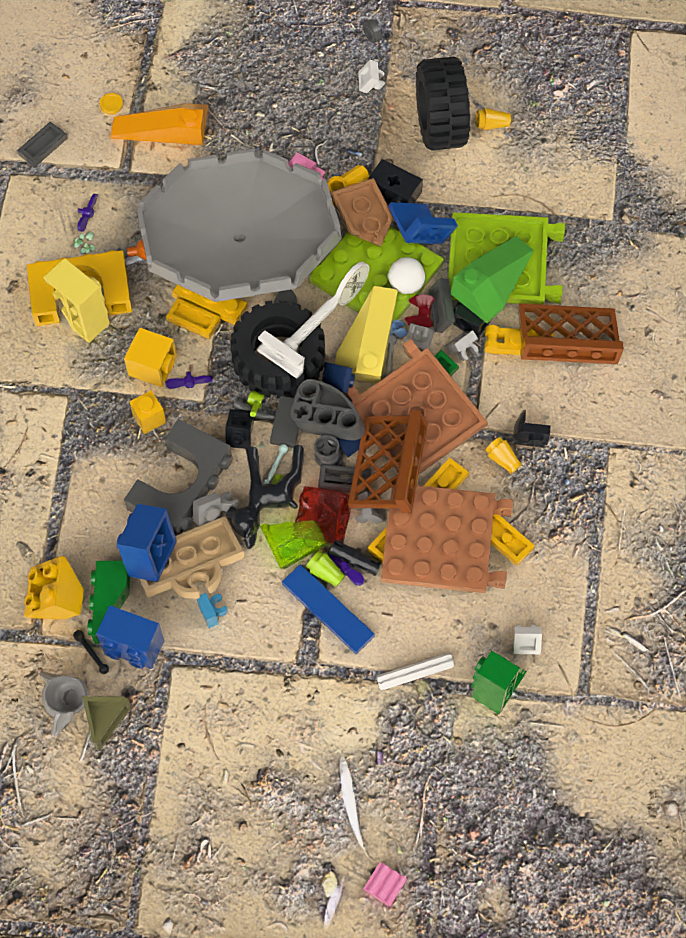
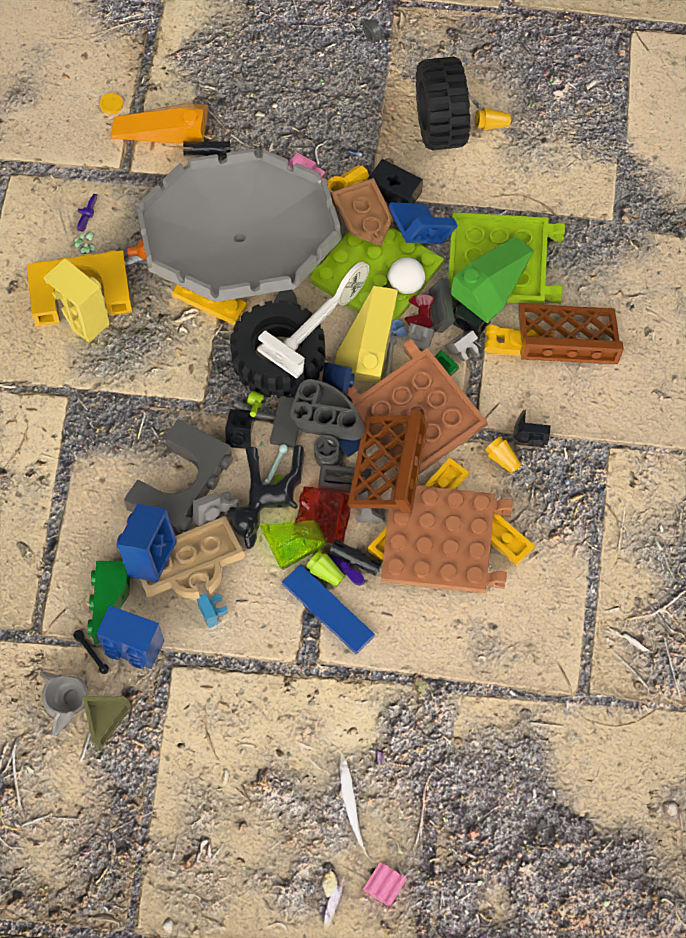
dark grey tile [17,121,68,167] -> none
yellow slope [24,556,84,620] -> none
yellow head [124,328,177,387] -> none
yellow brick [129,390,166,434] -> none
yellow tile [166,298,221,339] -> none
dark purple piece [166,371,213,389] -> none
white tile [358,60,385,93] -> none
white axle [377,653,454,690] -> none
green wedge [471,650,527,715] -> none
white tile [513,625,542,654] -> none
none -> black pin [183,139,230,156]

